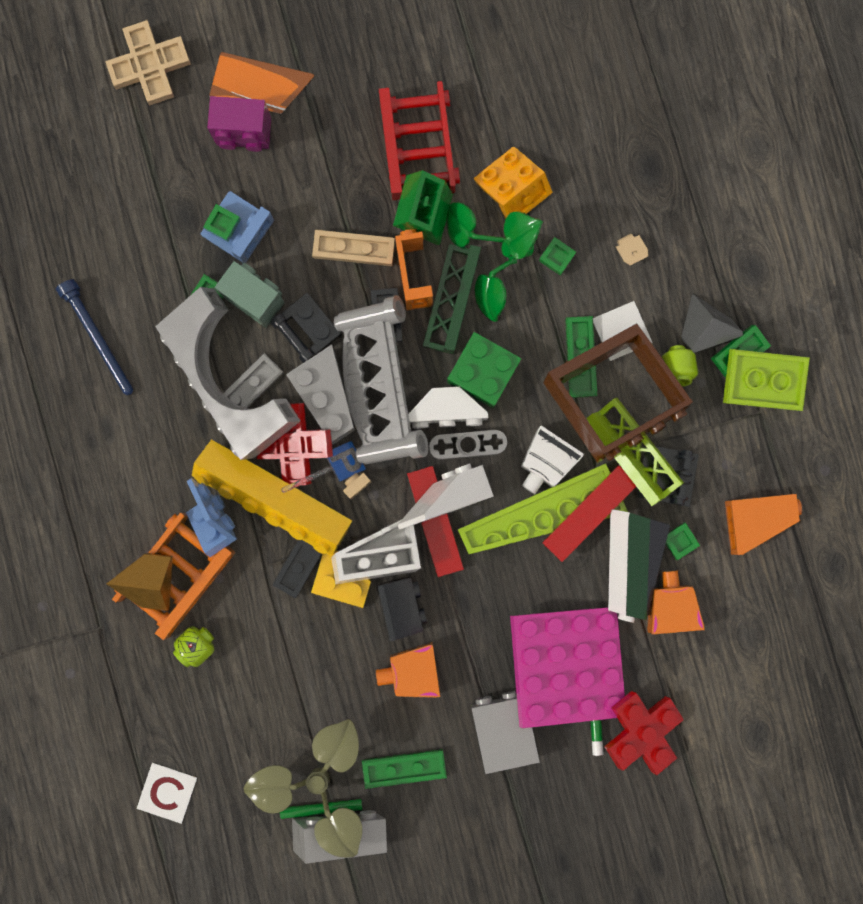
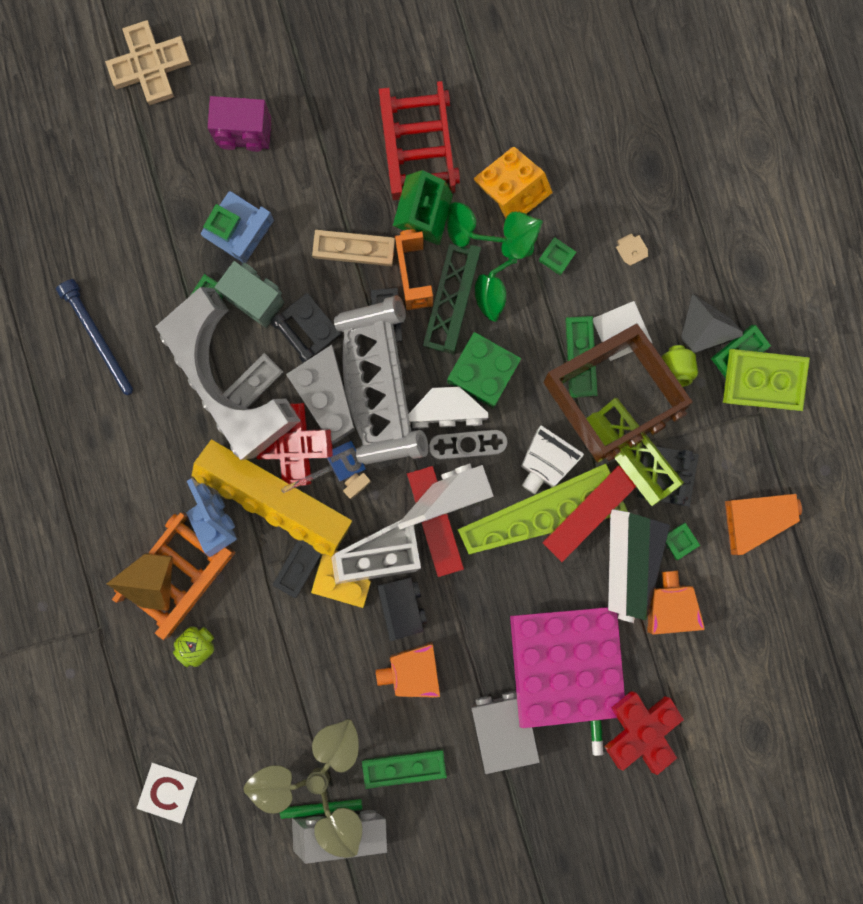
orange sticker [210,52,314,114] -> none

